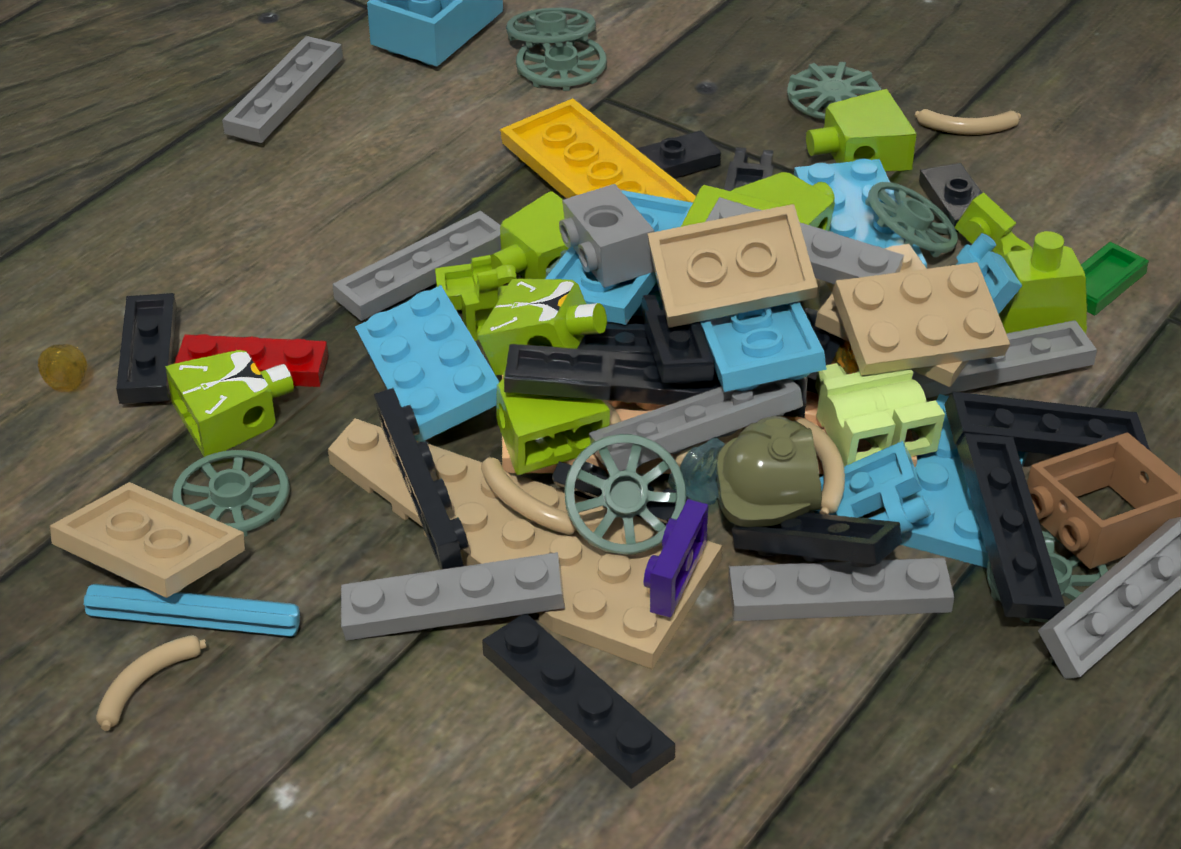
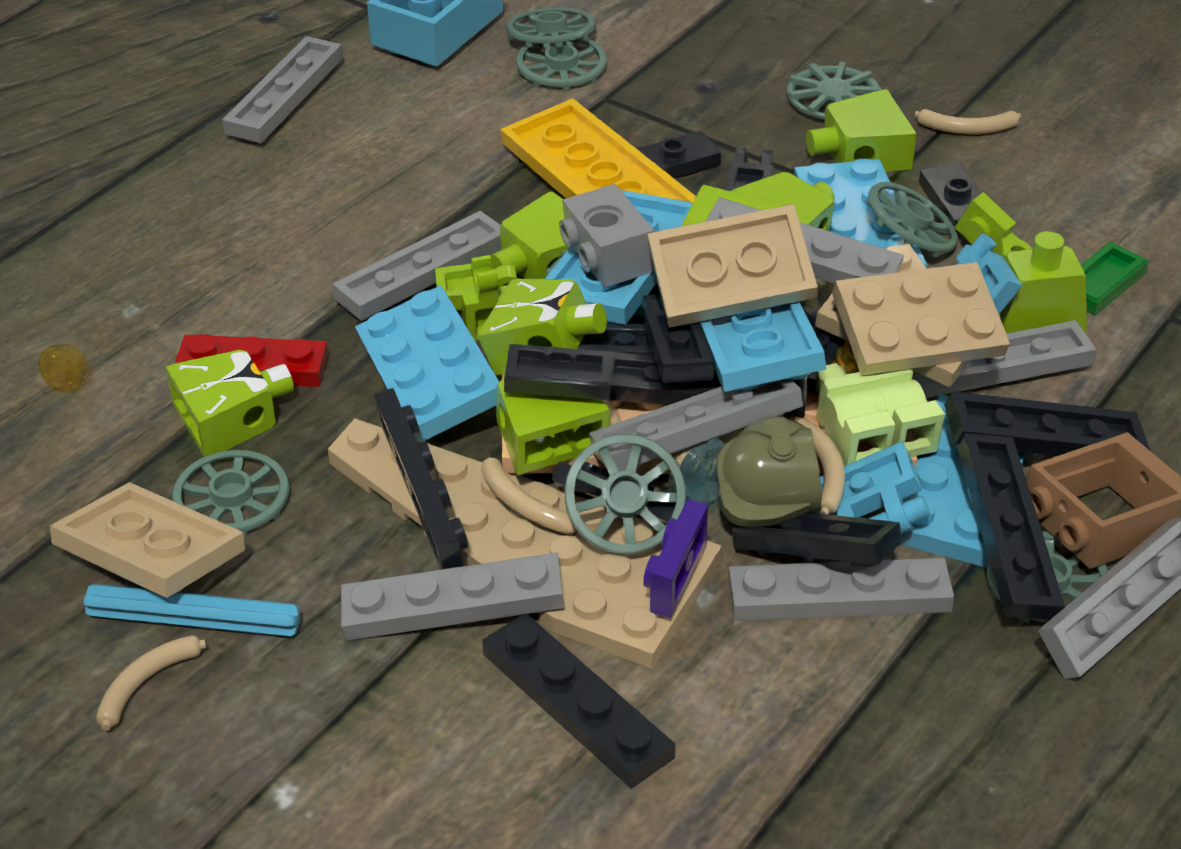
black plate [116,293,177,404] -> none

